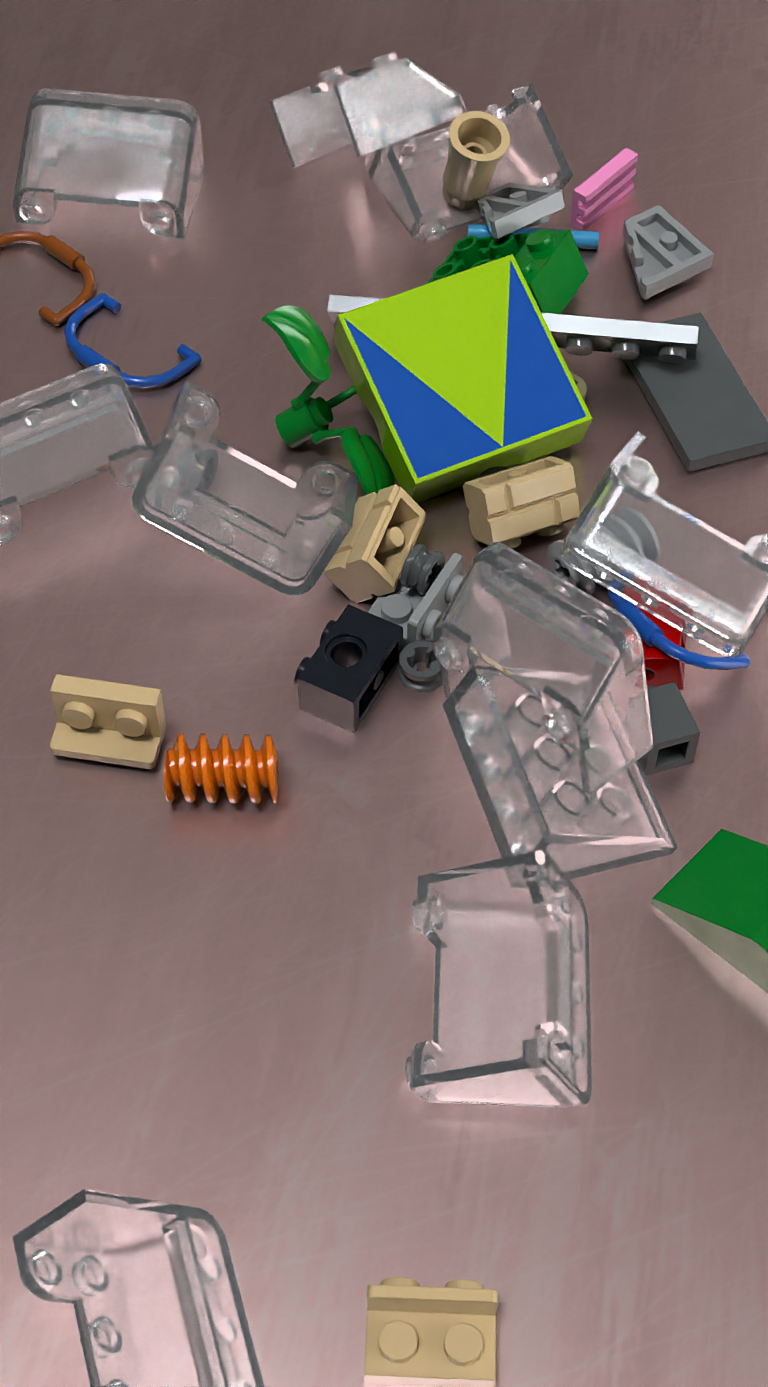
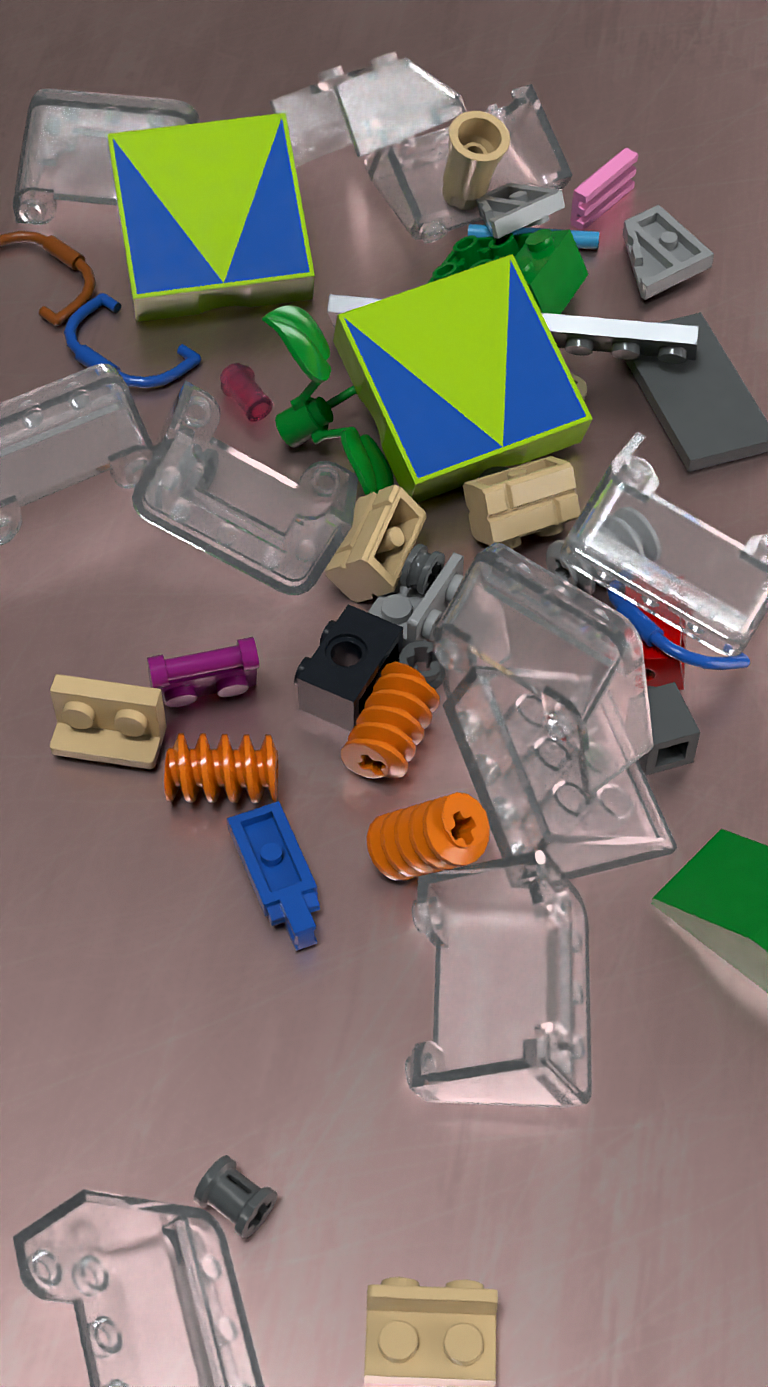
none -> tile [107,113,315,322]
none -> magenta plate [147,637,259,707]
none -> dark grey bush [194,1155,277,1238]
none -> clear pink pin [220,363,273,422]
none -> blue hinge [227,801,320,951]
none -> orange piece [341,661,440,779]
none -> orange piece [366,792,490,881]

